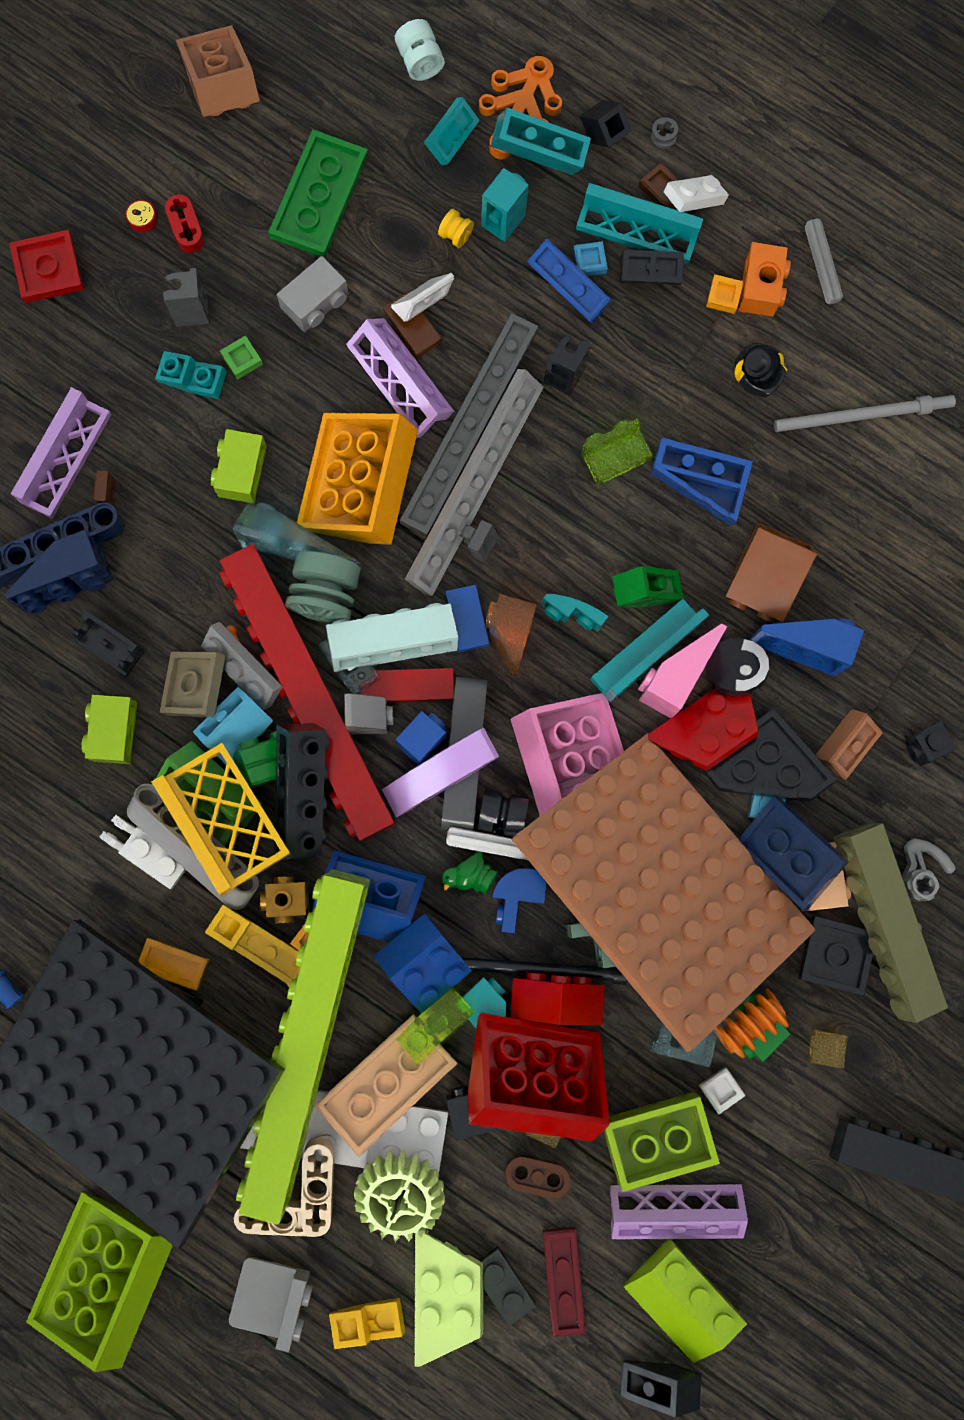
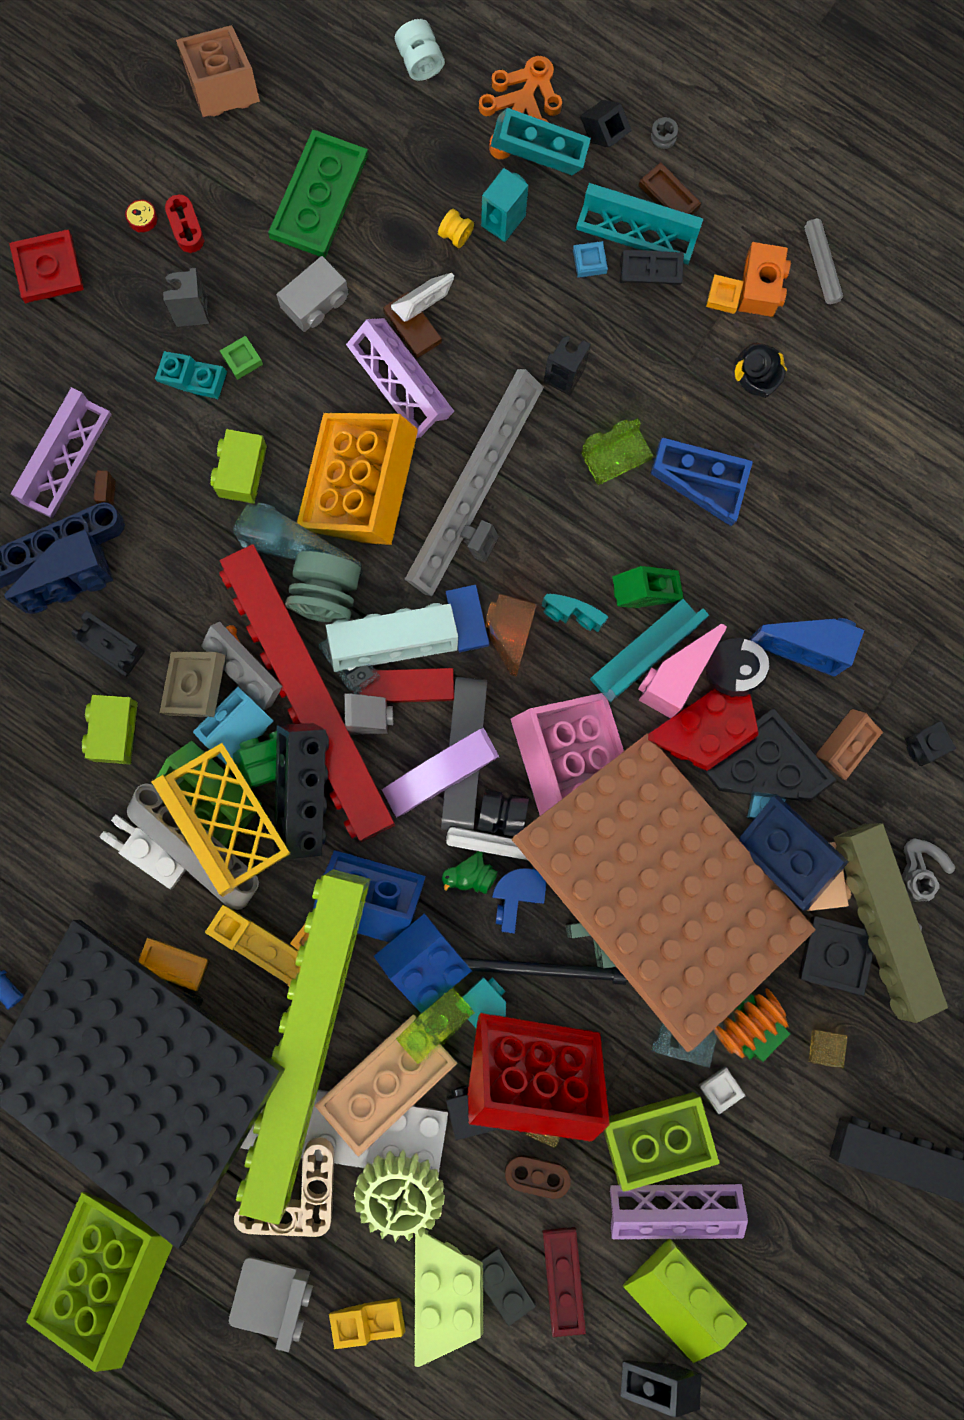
pearl gold brick [260,877,309,924] -> none
blue brick [396,711,447,766] -> none
dark grey plate [400,313,538,537] -> none
teal plate [424,97,480,165] -> none
red brick [510,972,605,1025] -> none
blue tile [527,238,612,323] -> none
white plate [664,175,728,212] -> none
dark orange slope [725,521,817,623] -> none
light grey bar [774,395,956,432] -> none

